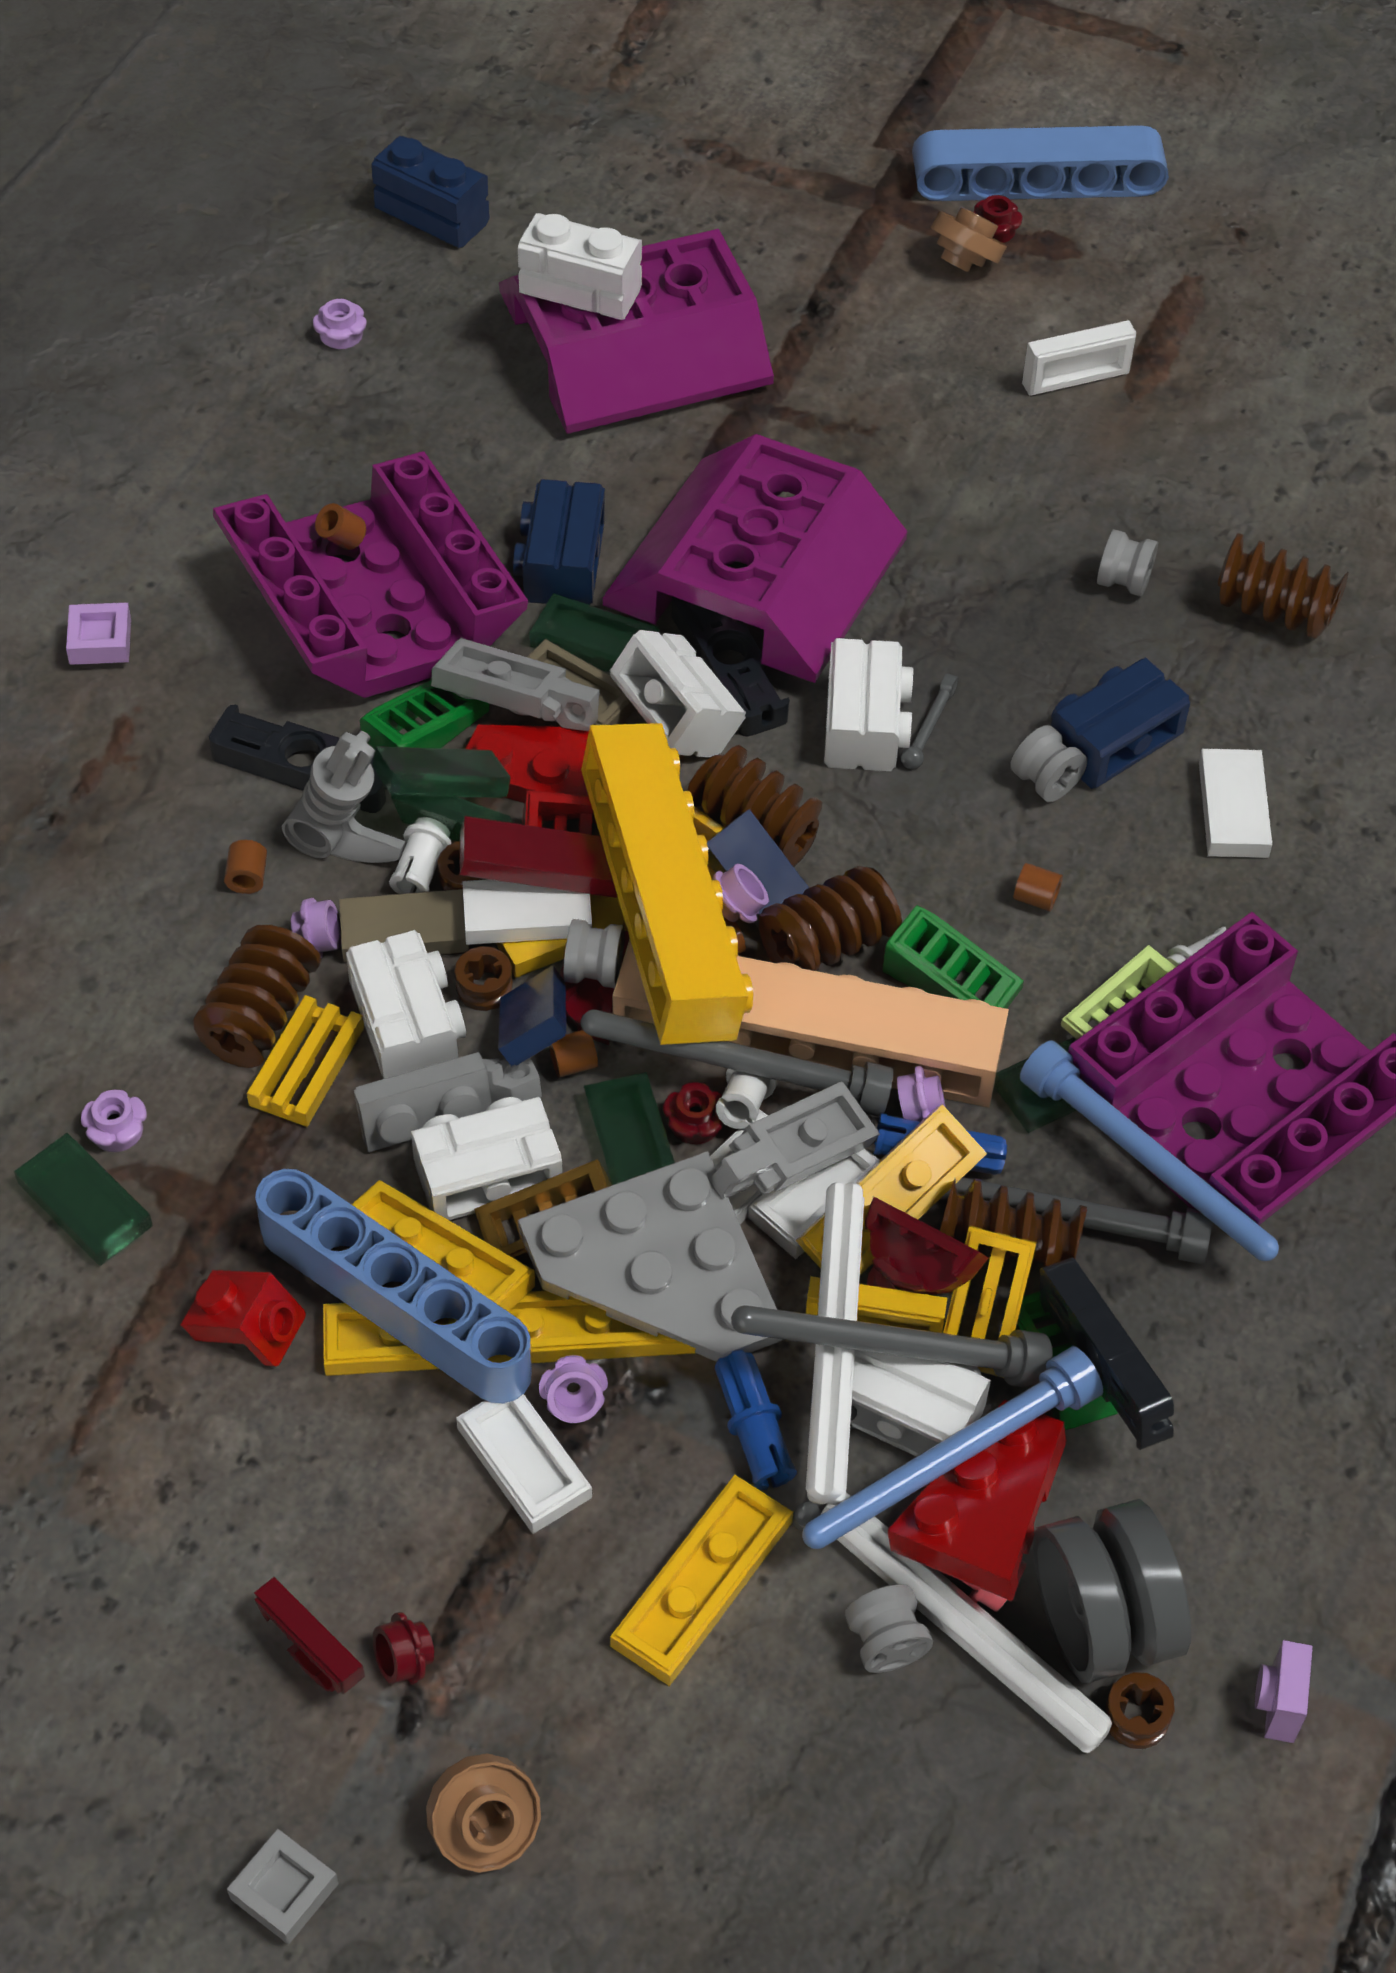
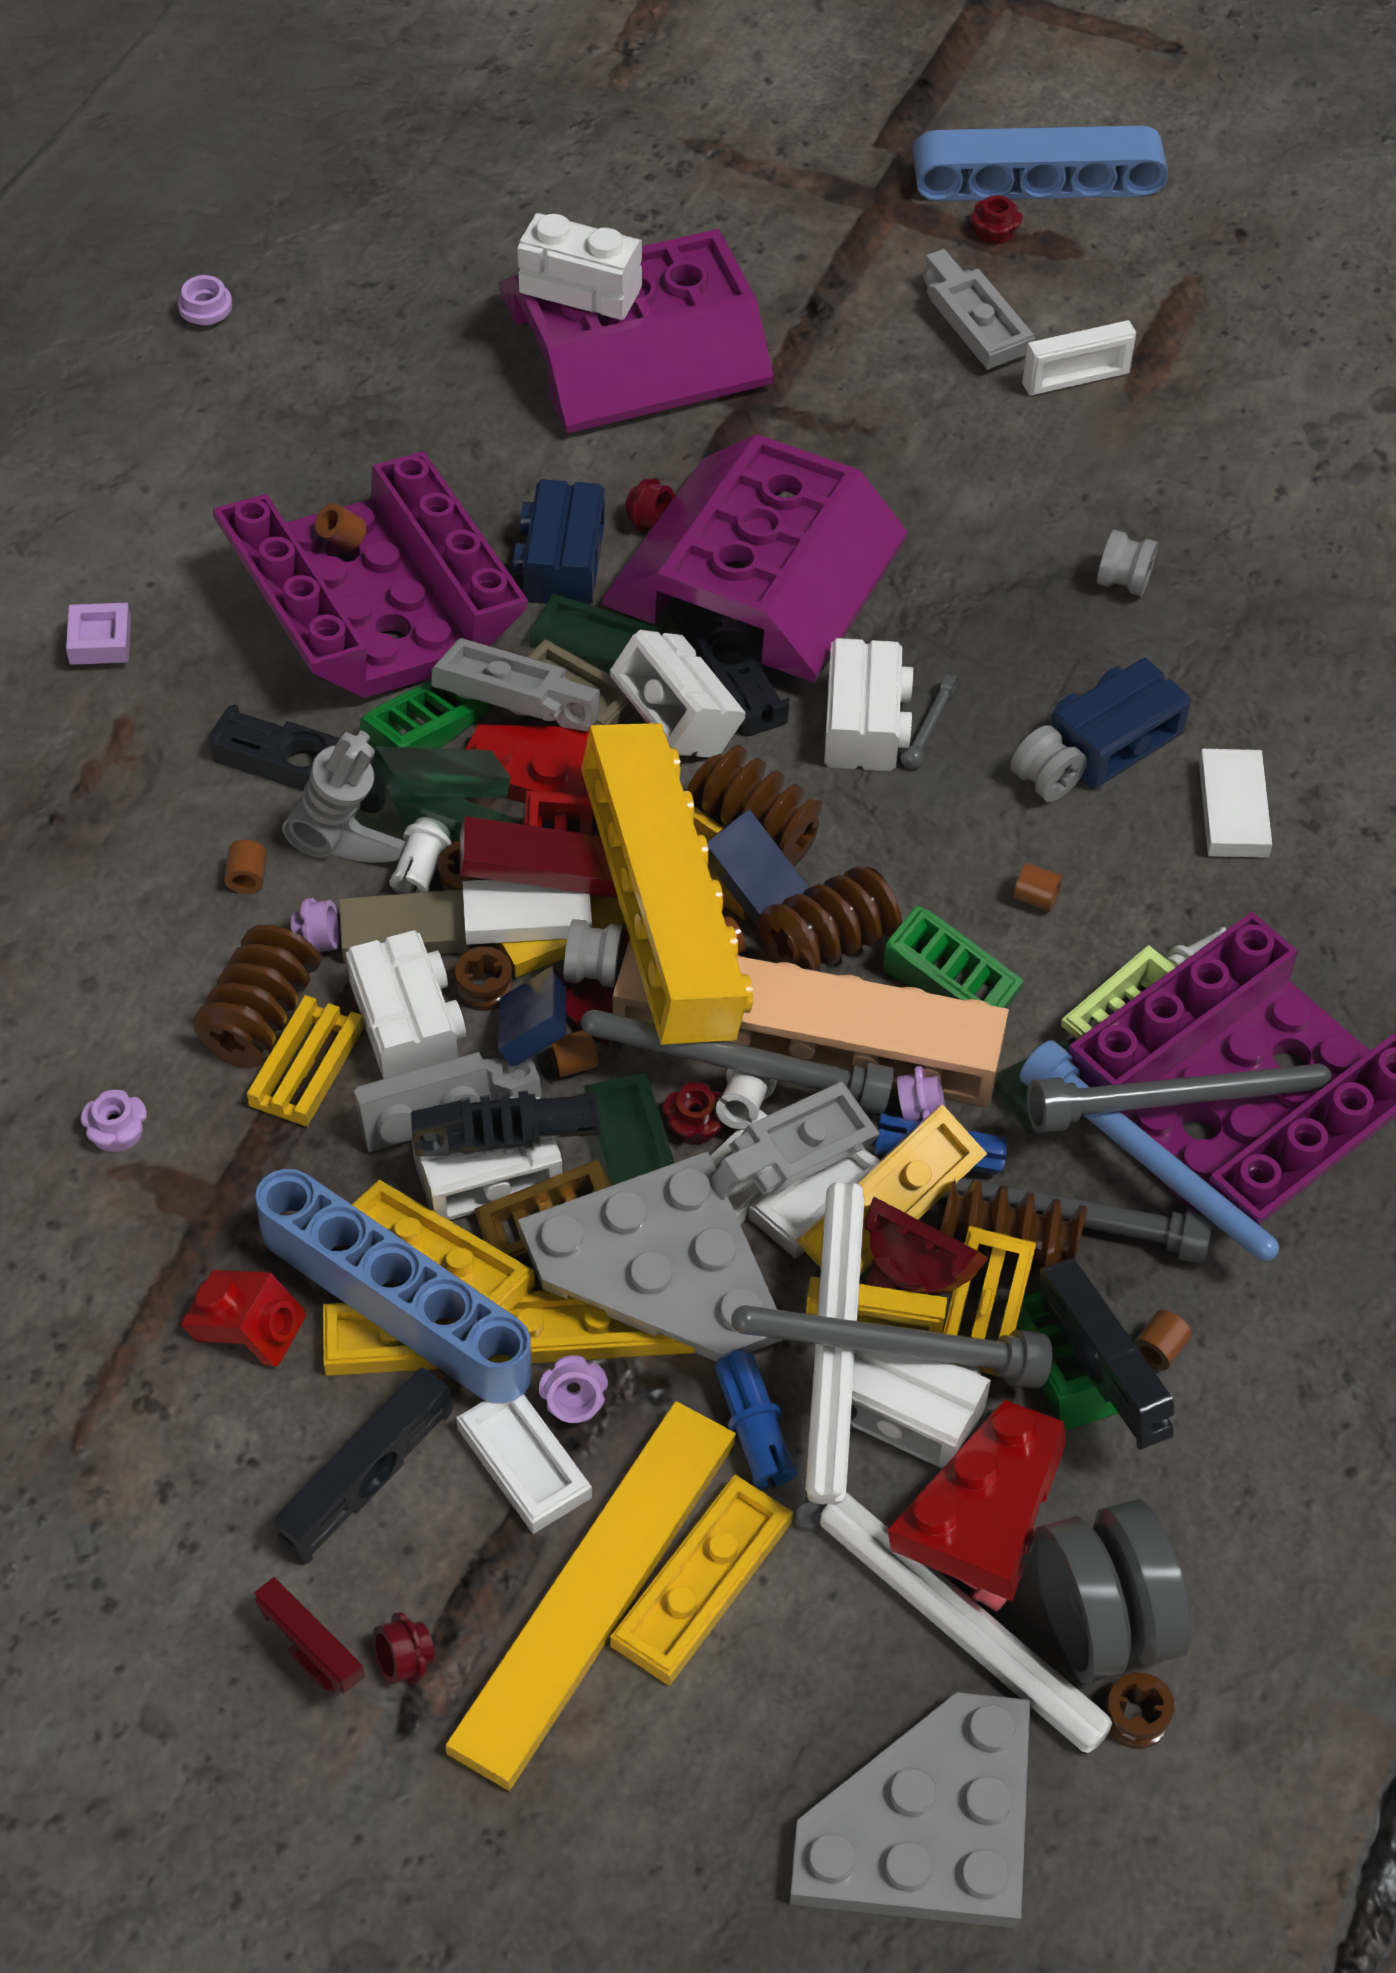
clear green tile [14,1133,153,1266] -> none
light grey plate [227,1829,339,1945] -> none
lavender plate [313,299,367,349] -> none
dark blue brick [371,136,490,248] -> none
medium nougat plate [426,1753,541,1873] -> none
lavender plate [713,864,769,924] -> none
medium blue piece [802,1346,1103,1549] -> none
light grey wheel [845,1584,933,1673] -> none
medium nougat plate [931,207,1007,272] -> none
reddish brown piece [1218,533,1349,639] -> none
lavender plate [1255,1640,1313,1743] -> none
none -> lavender plate [178,275,232,325]
none -> black piece [274,1368,453,1564]
none -> black hinge [410,1091,600,1158]
none -> yellow tile [446,1401,736,1792]
none -> dark red plate [626,478,675,534]
none -> light grey plate [790,1692,1030,1929]
none -> light grey hinge [923,249,1035,370]
none -> dark grey piece [1027,1064,1332,1133]
none -> dark orange piece [1134,1310,1192,1370]

